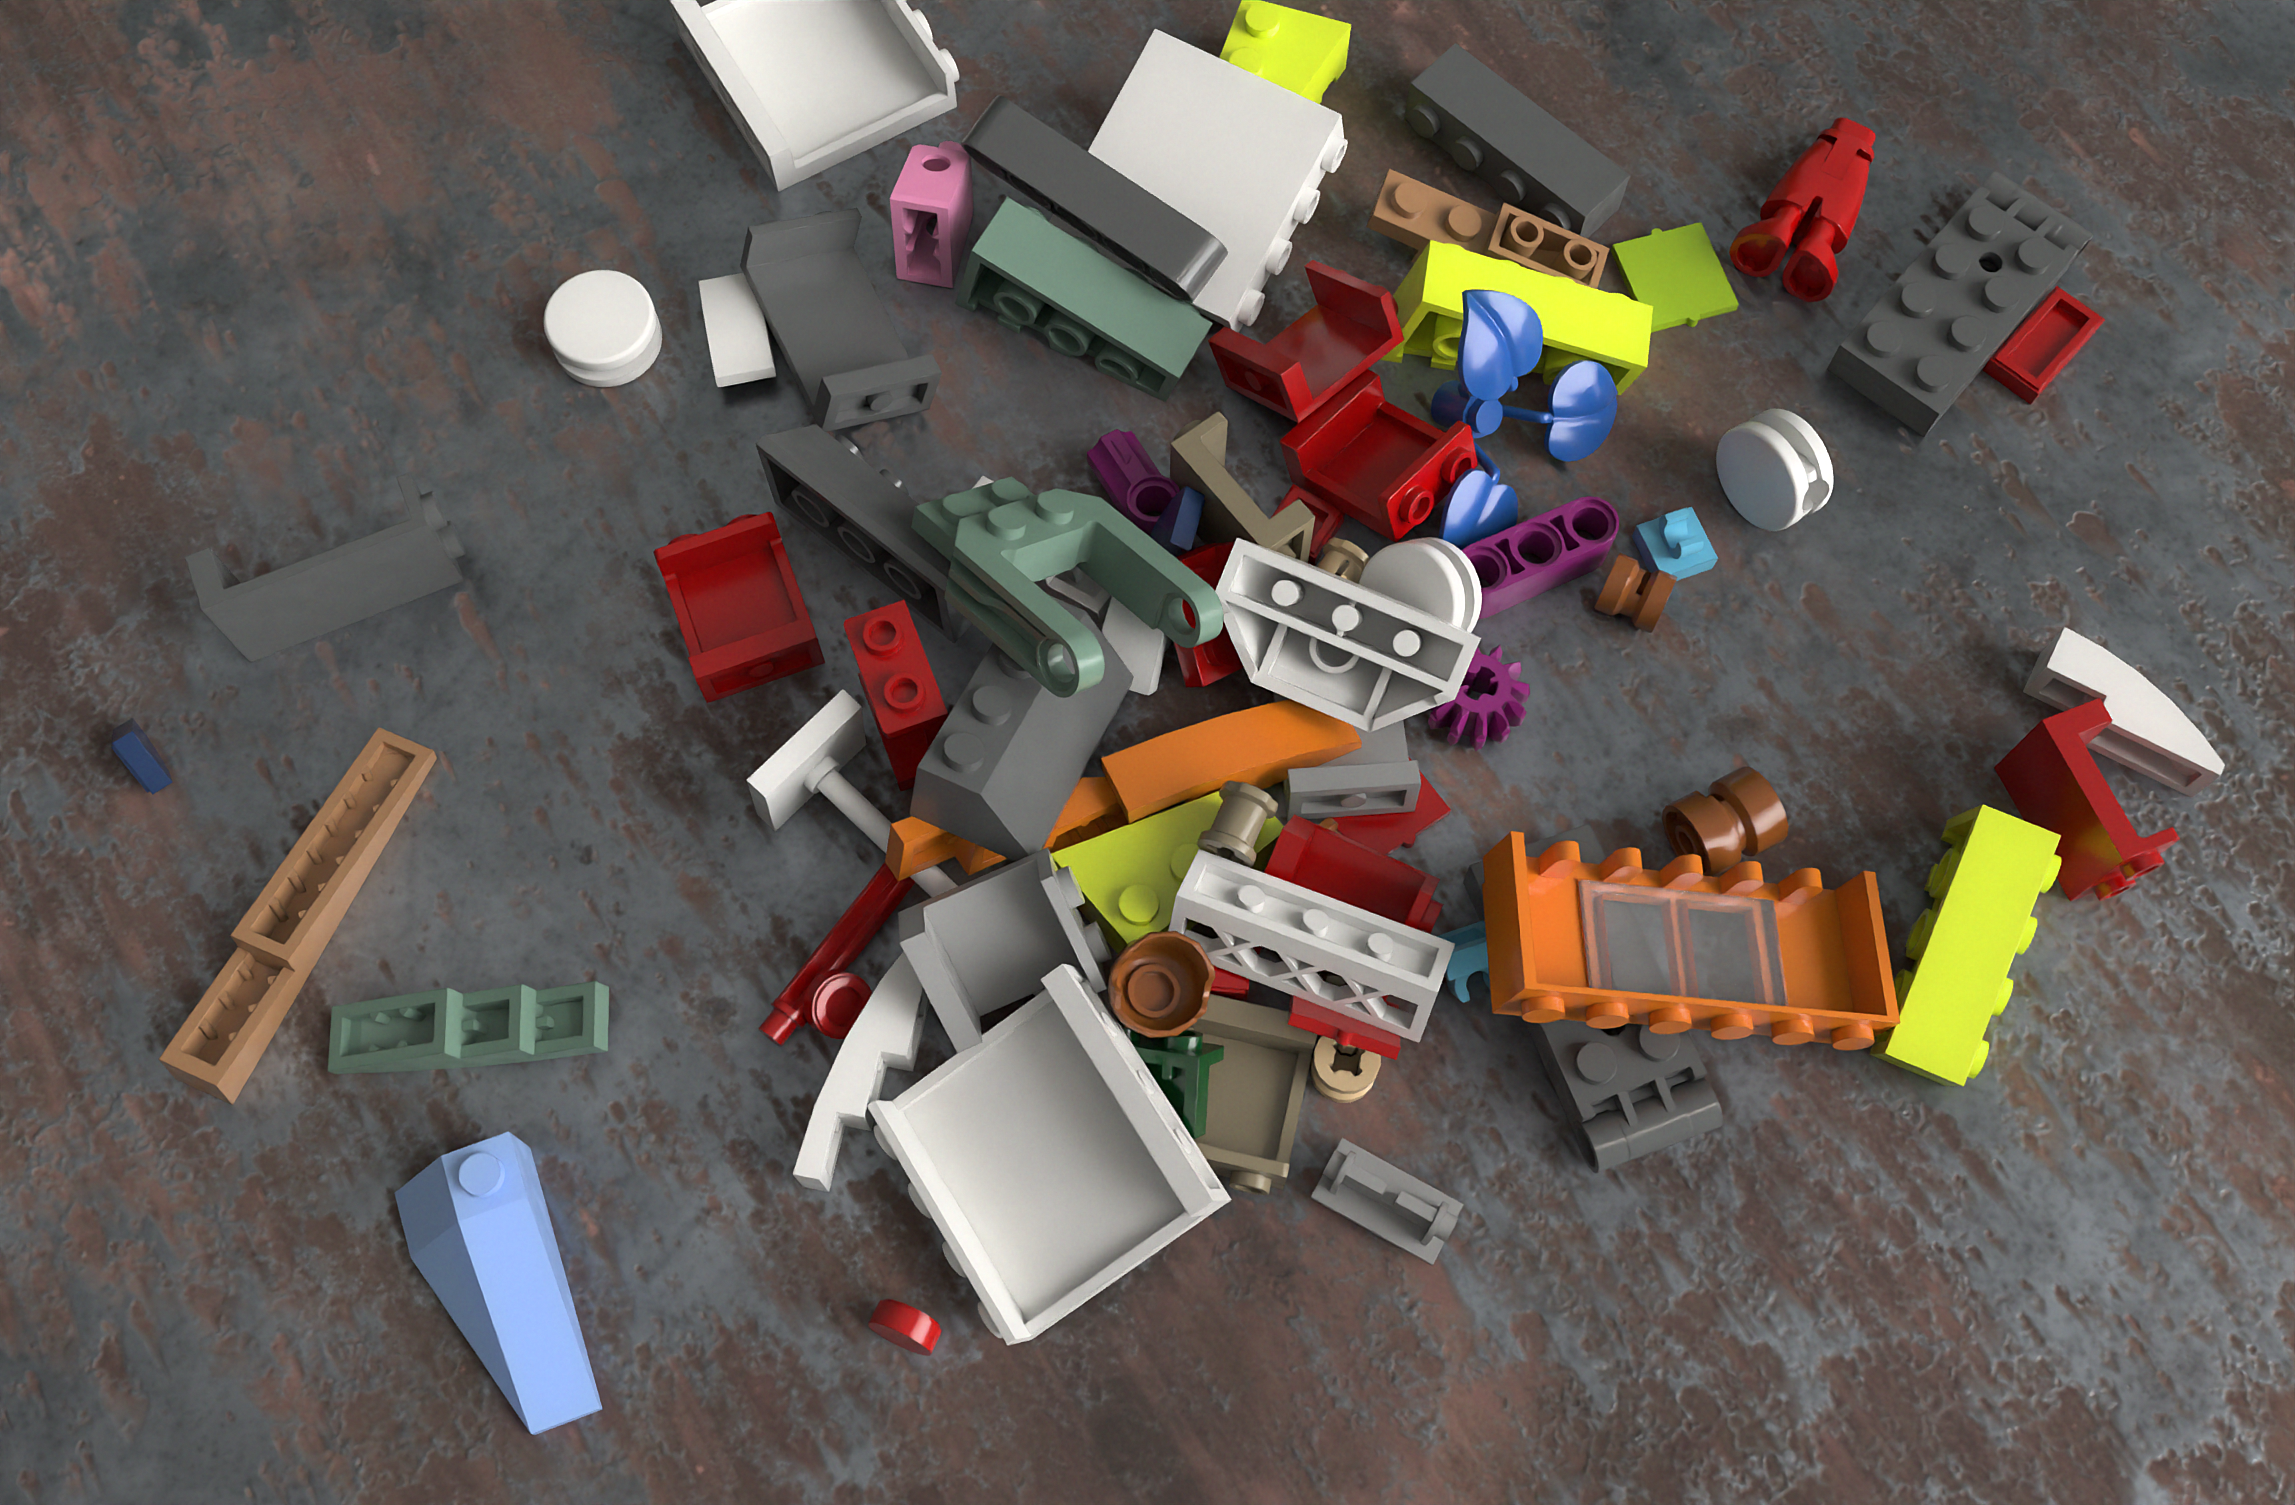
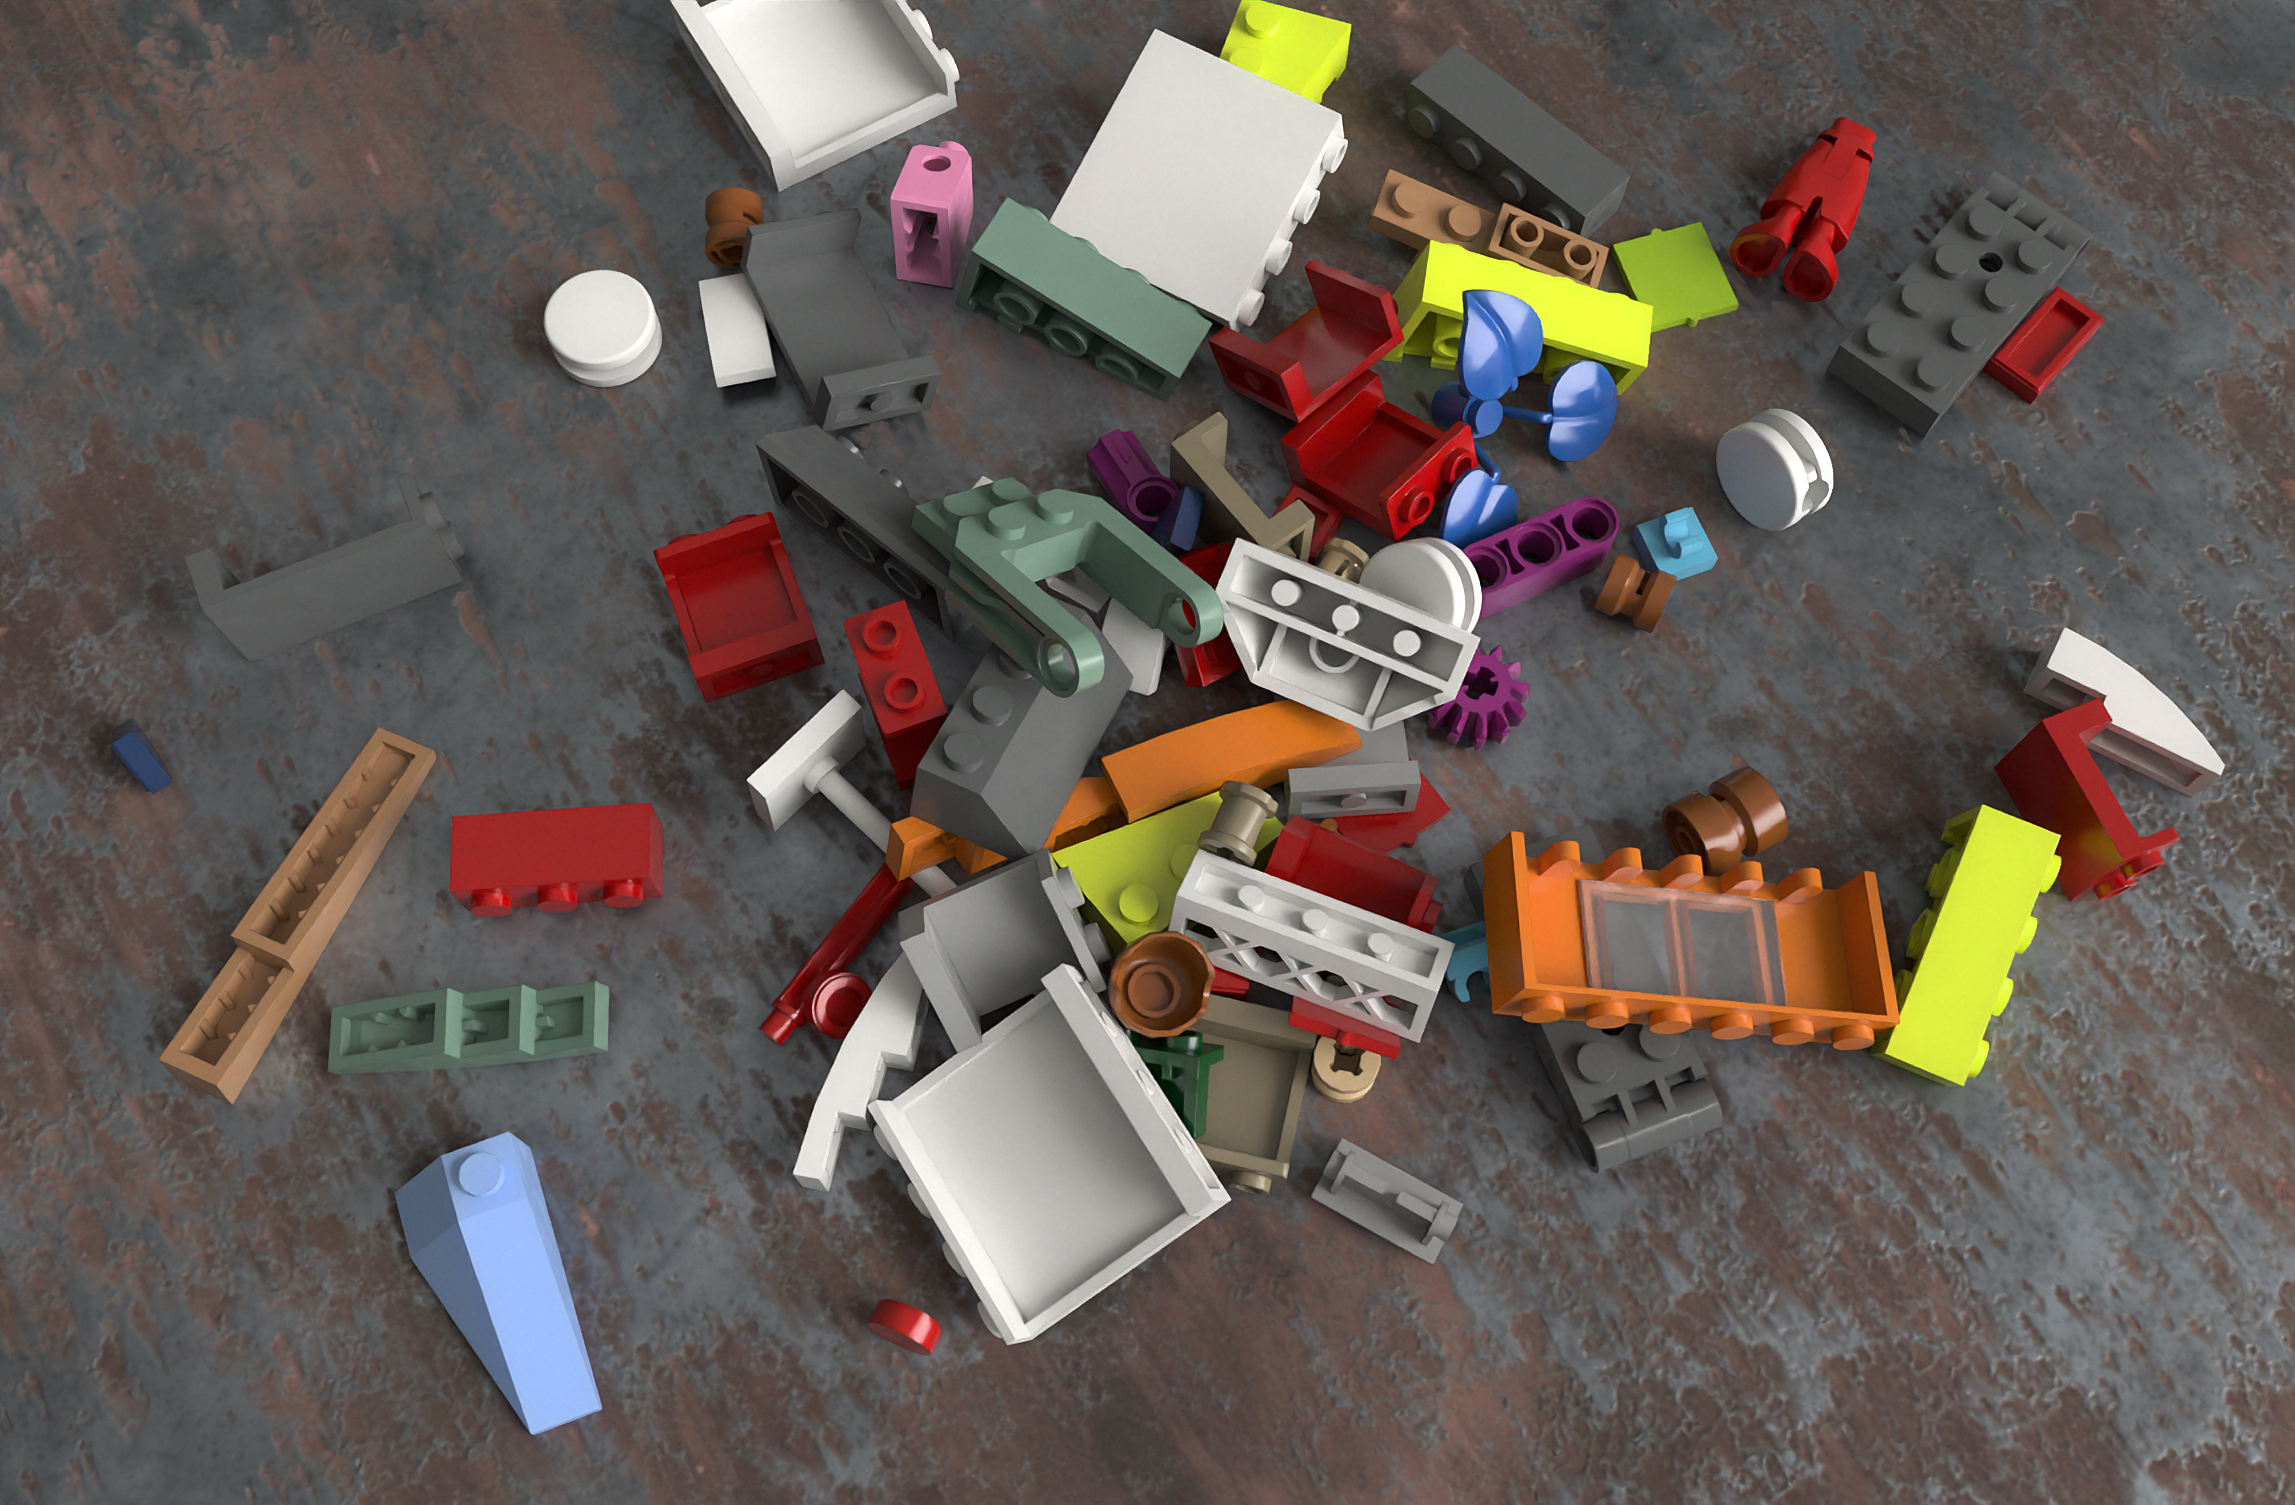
dark grey beam [961,95,1228,303] -> none
none -> red brick [449,803,663,917]
none -> dark orange wheel [705,187,764,270]

